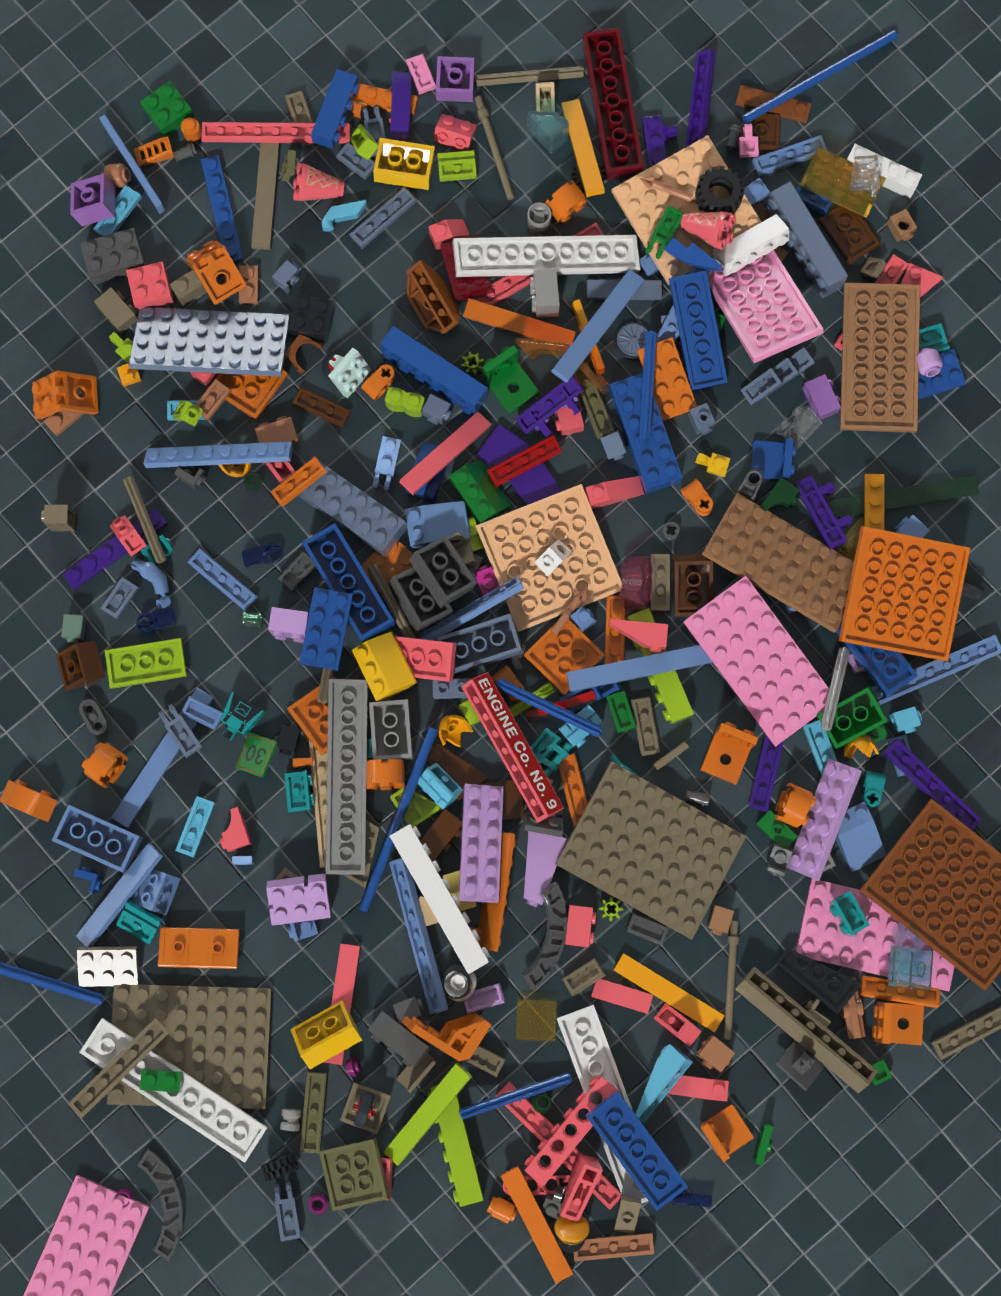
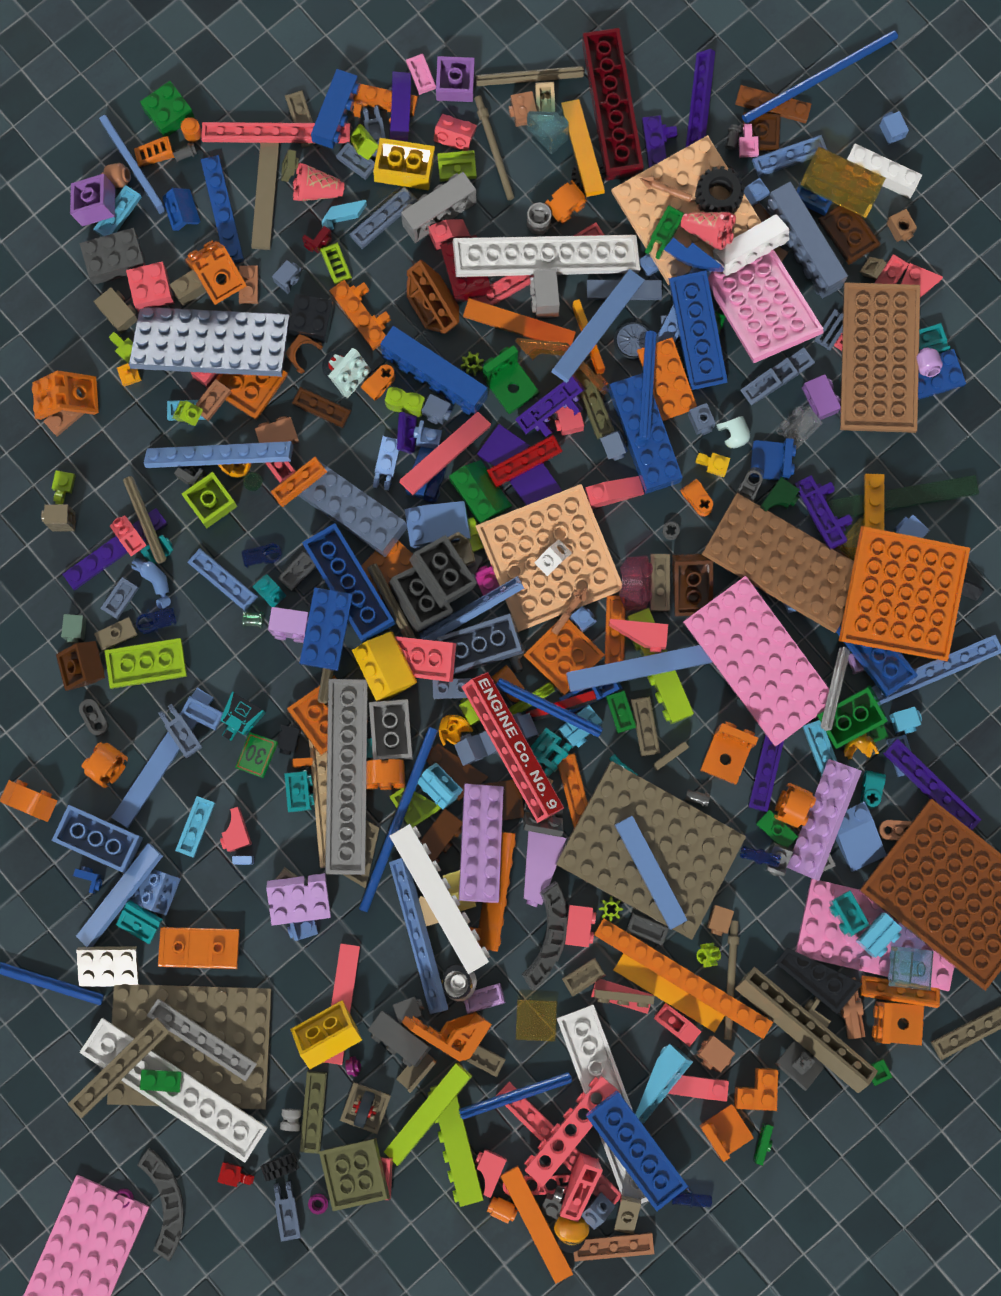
dark green plate [532,1093,551,1113] -> none
clear bracket [850,155,882,197] -> none
none -> lime plate [52,470,76,505]
none -> dark tan plate [94,617,138,651]
none -> light grey plate [147,999,257,1081]
none -> blue panel [162,188,200,231]
none -> lime brick [182,472,238,529]
none -> red plate [218,1162,255,1187]
none -> teal bracket [252,574,286,607]
none -> dark red bracket [302,226,332,254]
none -> lime slope [320,242,352,285]
none -> orange hinge [329,280,391,350]
none -> dark purple plate [397,412,417,454]
none -> light grey brick [401,172,476,243]
none -> medium blue bracket [414,420,442,449]
none -> sand blue brick [454,712,538,766]
none -> coral arch [475,1149,507,1198]
none -> nougat head [509,91,538,127]
none -> sand blue brick [581,1192,616,1229]
none -> orange plate [594,918,773,1039]
none -> dark tan plate [594,989,655,1008]
none -> medium blue tile [615,816,687,930]
none -> lime gear [697,942,721,967]
none -> light aqua helmet [716,416,751,448]
none -> orange brick [734,1068,778,1111]
none -> clear blue pin [740,846,781,868]
none -> sand blue tile [815,309,843,350]
none -> medium azure brick [856,912,902,958]
none -> nougat plate [878,820,912,841]
none -> medium blue brick [879,111,909,145]

